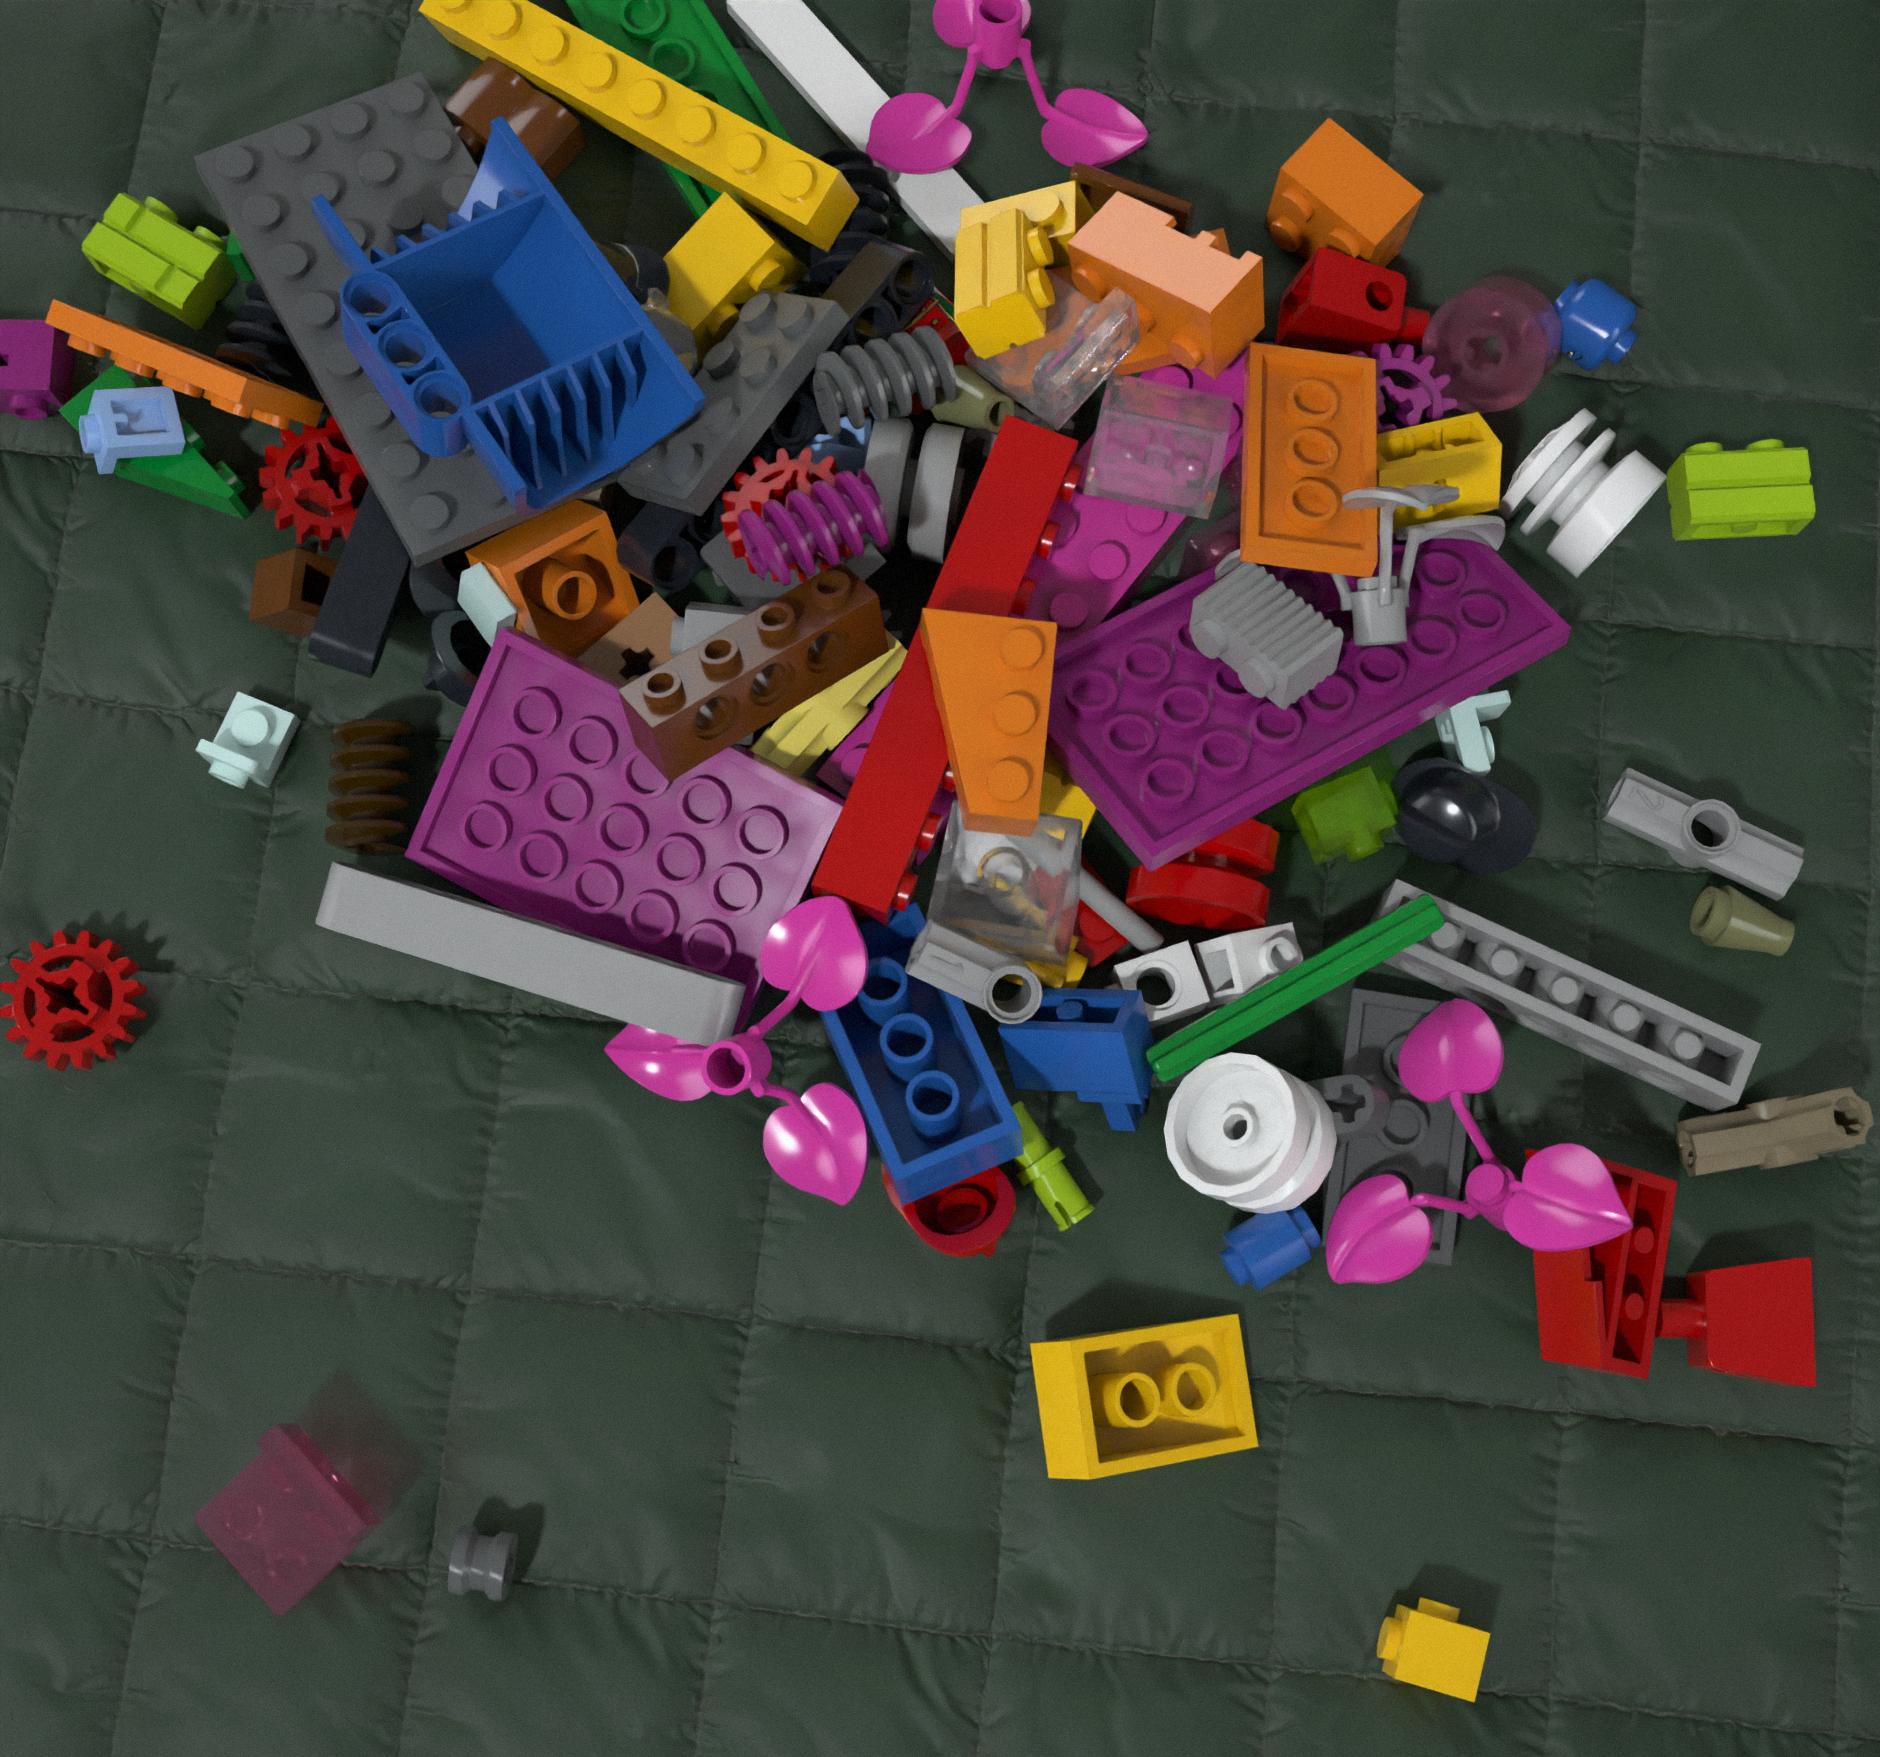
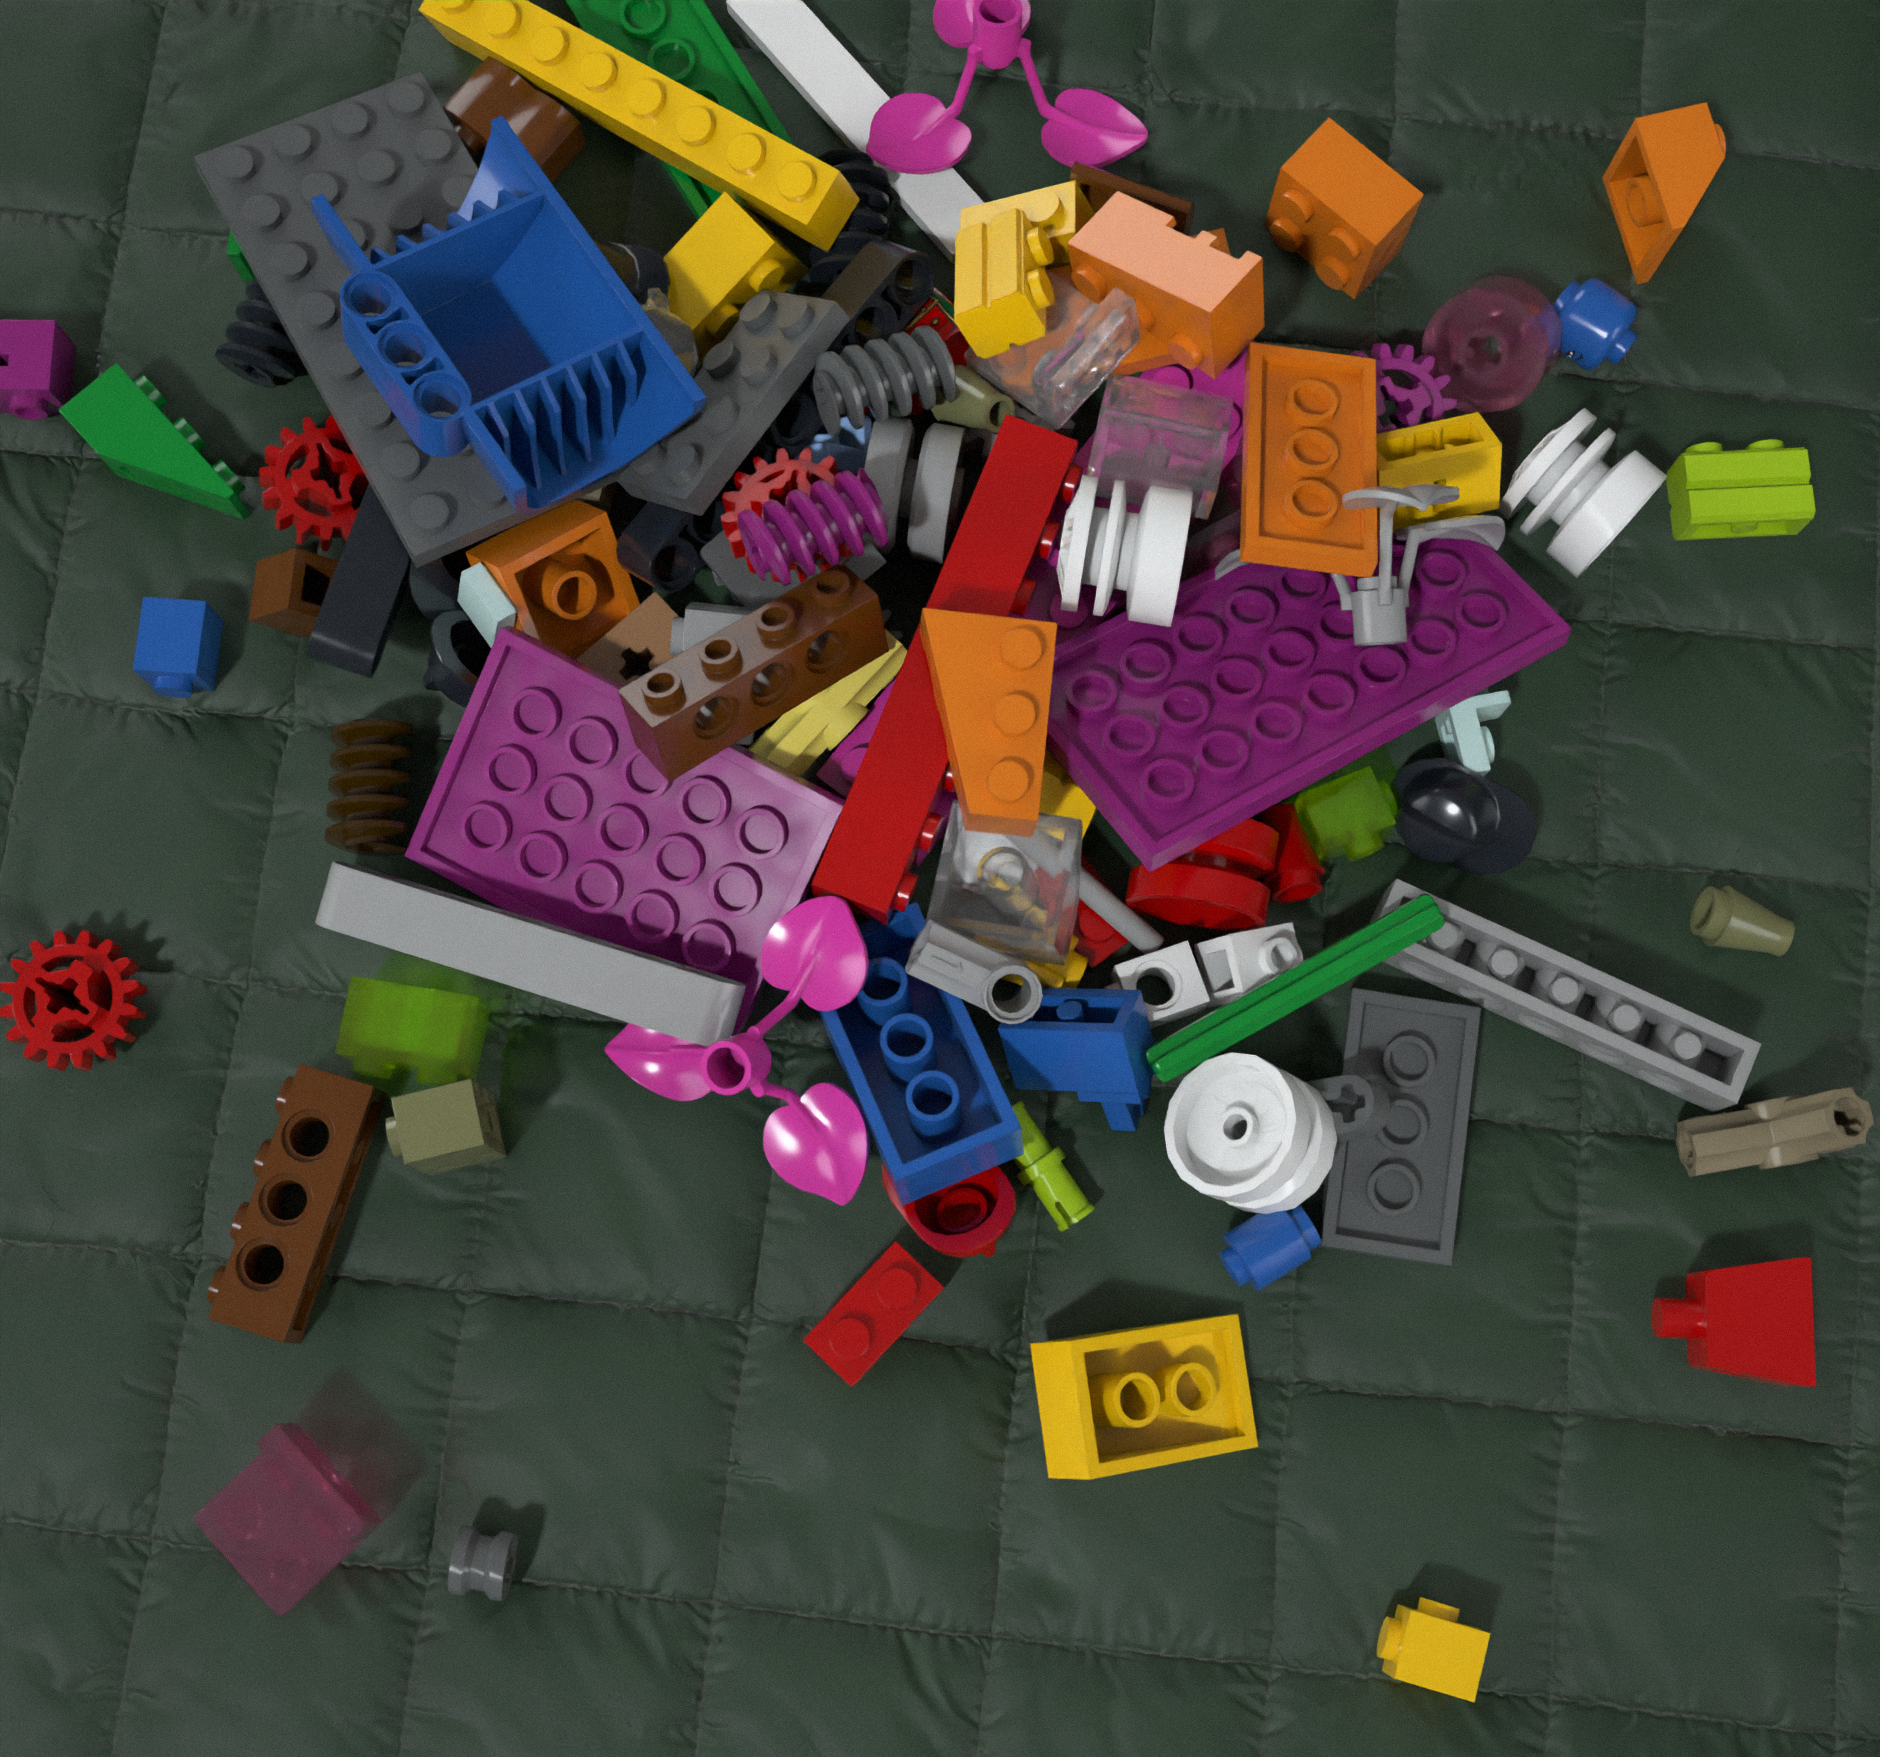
orange plate [45,299,324,430] -> none
light blue bracket [79,386,186,474] -> none
lime brick [81,192,237,330] -> none
light aqua bracket [196,692,301,789] -> none
light grey brick [1189,562,1344,710] -> none
red torso [1274,247,1430,359] -> none
dark pink plant [1326,998,1633,1284] -> none
red wedge [1525,1149,1677,1380] -> none
light grey piece [1602,767,1804,901] -> none
none -> blue brick [133,597,224,698]
none -> reddish brown brick [207,1064,388,1344]
none -> clear neon green brick [335,976,491,1087]
none -> olive brick [386,1079,507,1175]
none -> red brick [803,1241,944,1387]
none -> white wheel [1057,475,1193,627]
none -> red cone [1259,804,1325,903]
none -> orange slope [1602,102,1726,284]

